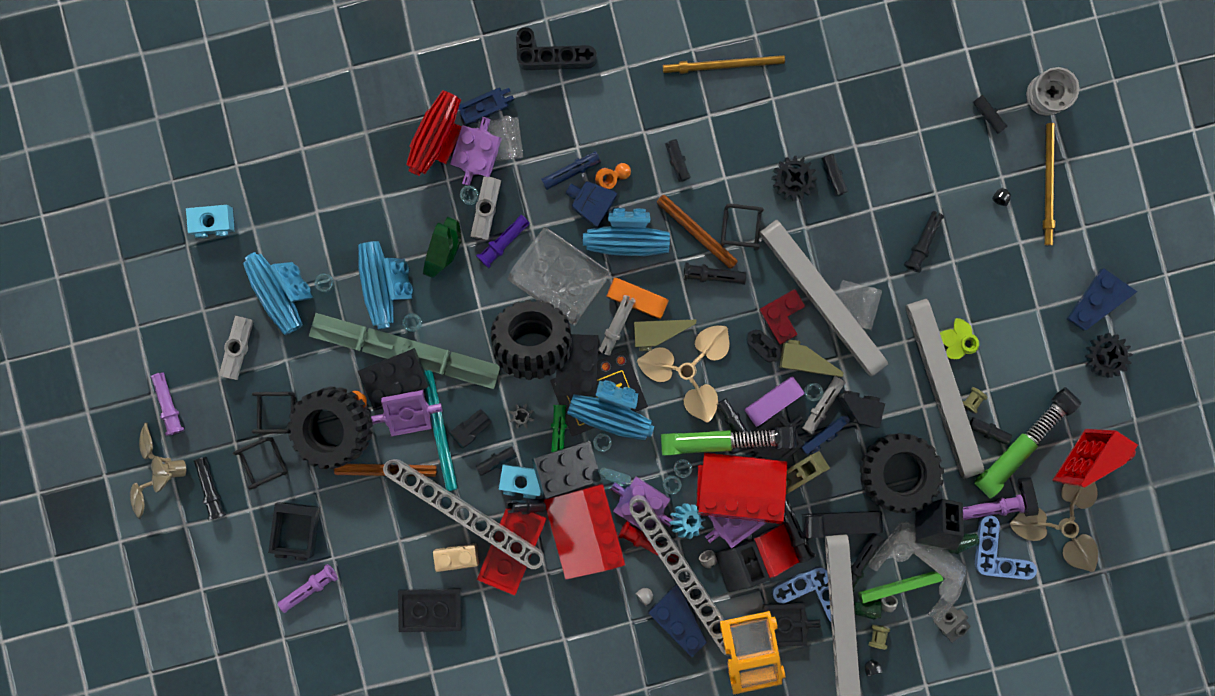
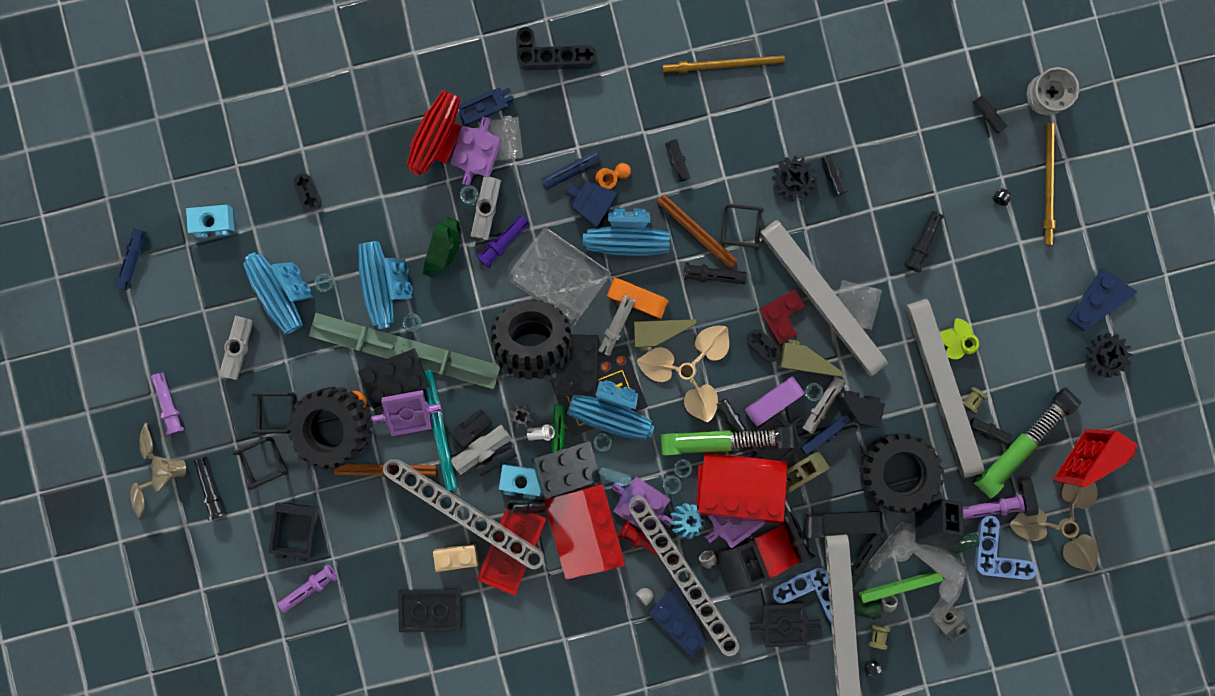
window [720,611,786,695] -> none
none -> dark blue pin [115,228,147,290]
none -> black beam [294,173,321,212]
none -> light grey piece [451,424,512,475]
none -> white pin [527,424,555,441]

